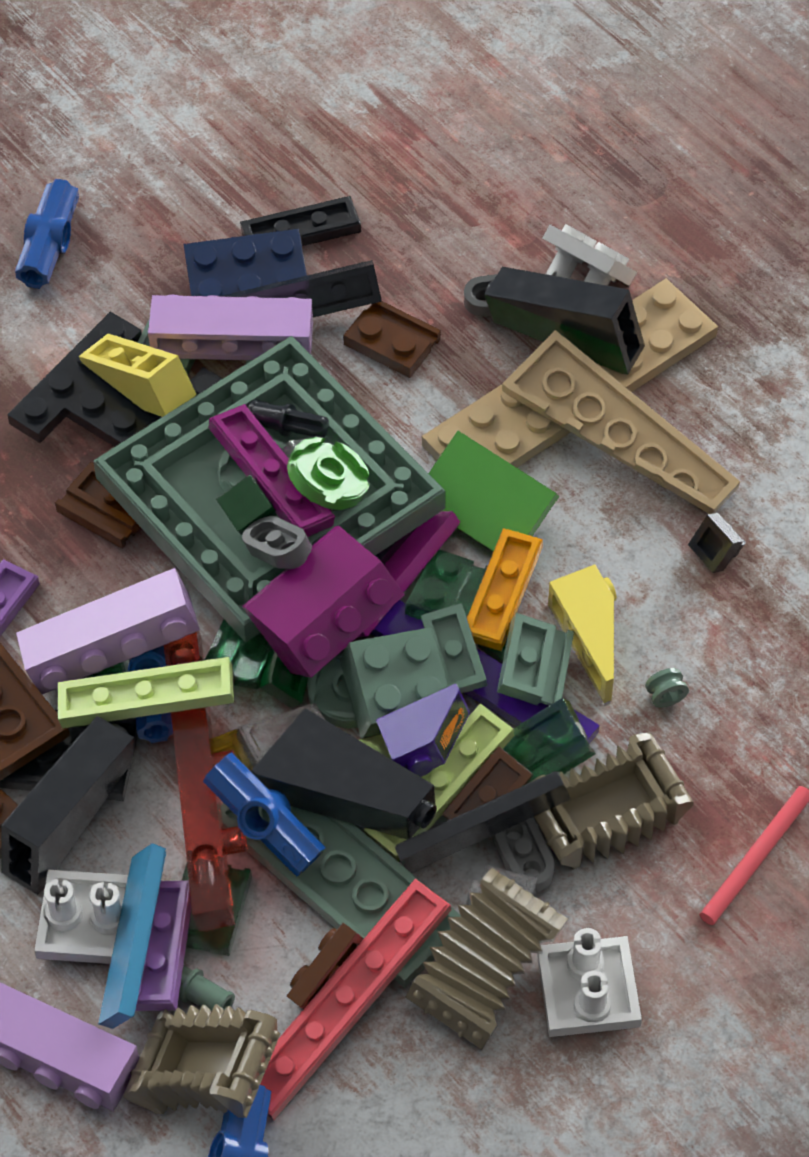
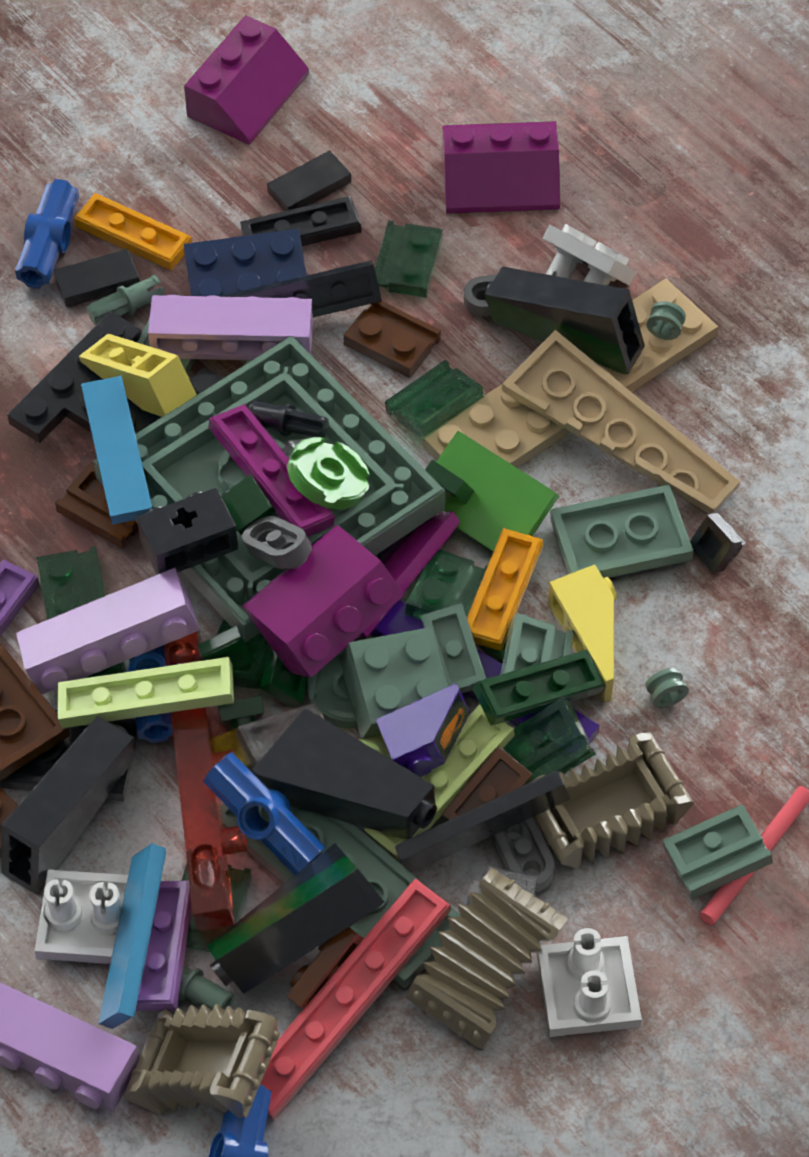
none -> clear green plate [36,546,105,620]
none -> black tile [53,249,140,307]
none -> light orange tile [74,193,192,271]
none -> dark azure tile [81,376,152,525]
none -> sand green axle [87,275,165,325]
none -> black brick [137,487,238,575]
none -> magenta slope [184,15,309,145]
none -> dark green tile [198,626,255,672]
none -> black slope [207,843,385,994]
none -> dark green plate [217,696,264,729]
none -> black tile [267,150,351,211]
none -> clear green plate [375,220,443,298]
none -> clear green plate [385,360,484,441]
none -> dark green plate [425,460,475,504]
none -> magenta slope [442,121,560,214]
none -> dark green tile [472,650,606,726]
none -> sand green plate [550,485,693,578]
none -> sand green bush [646,301,686,340]
none -> sand green plate [662,804,773,899]

